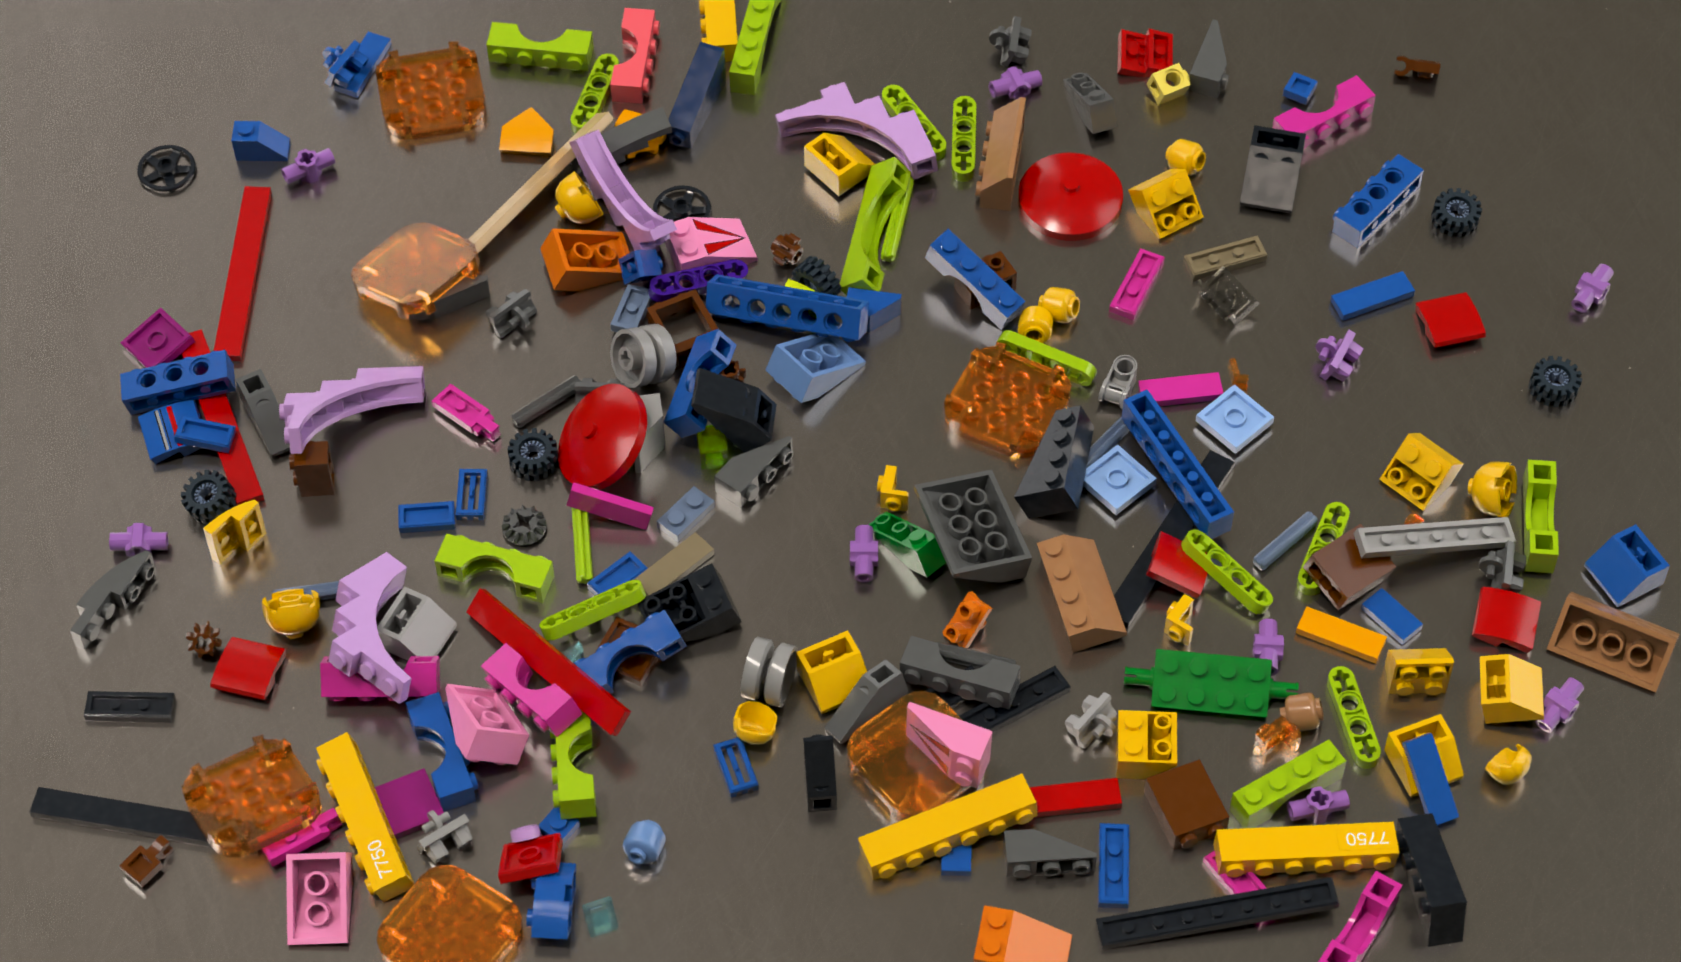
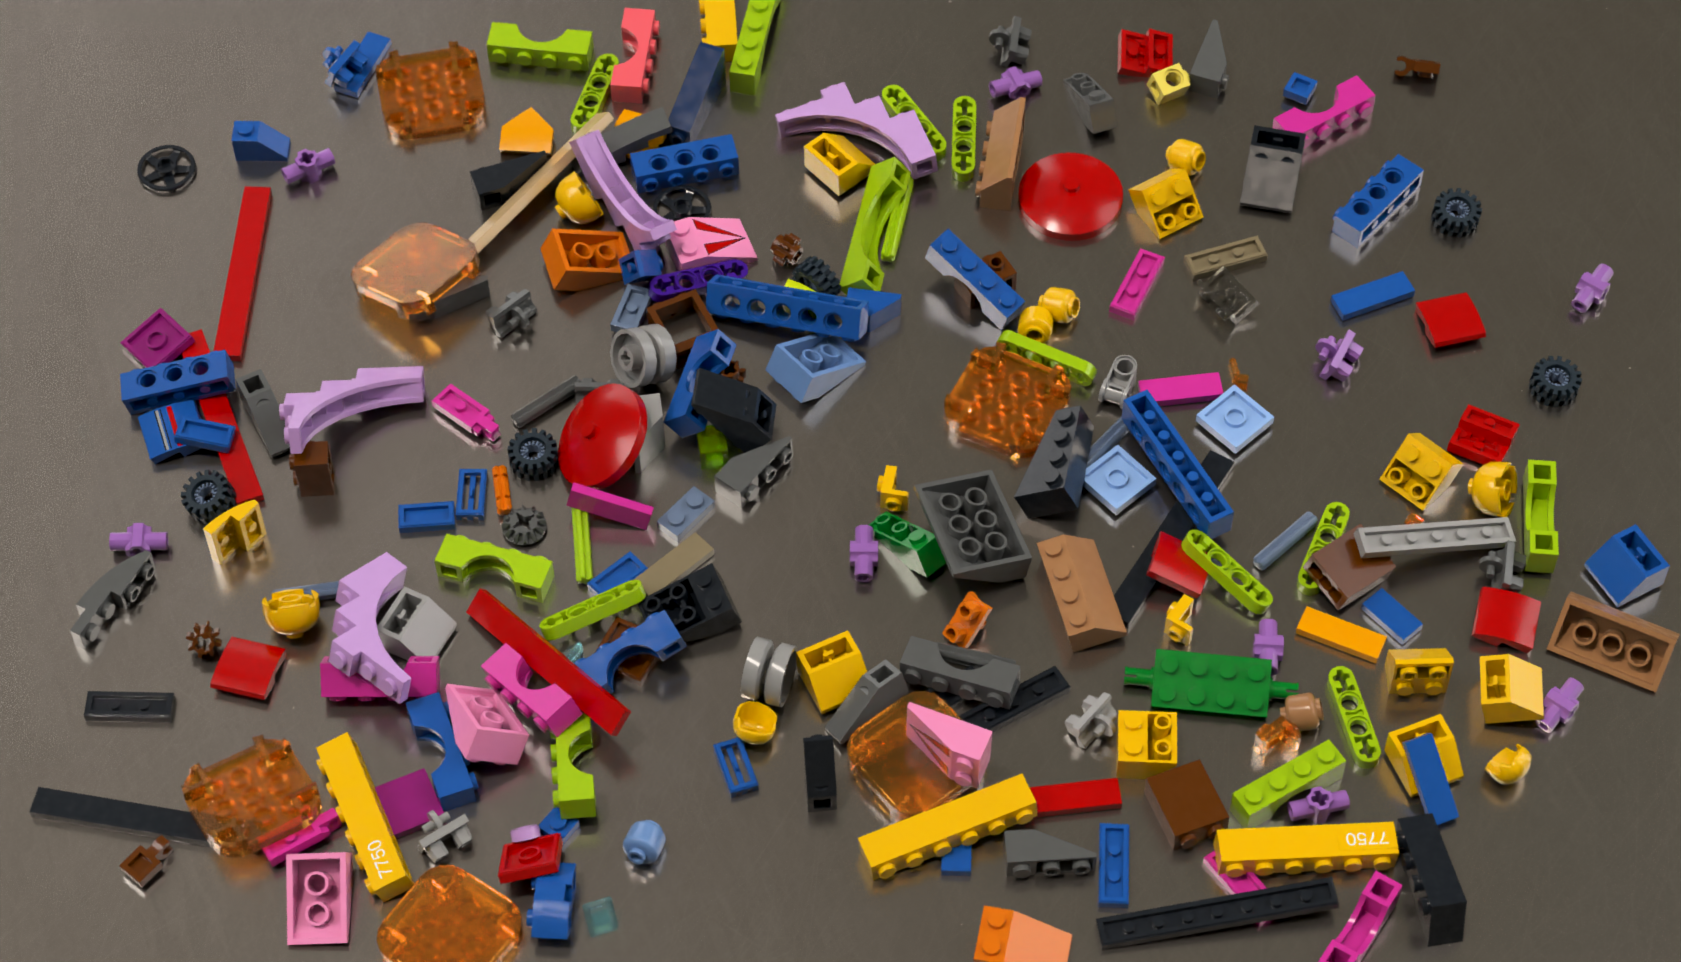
none -> black slope [470,150,547,211]
none -> orange axle [492,465,512,516]
none -> blue brick [630,134,739,193]
none -> red slope [1447,404,1520,465]

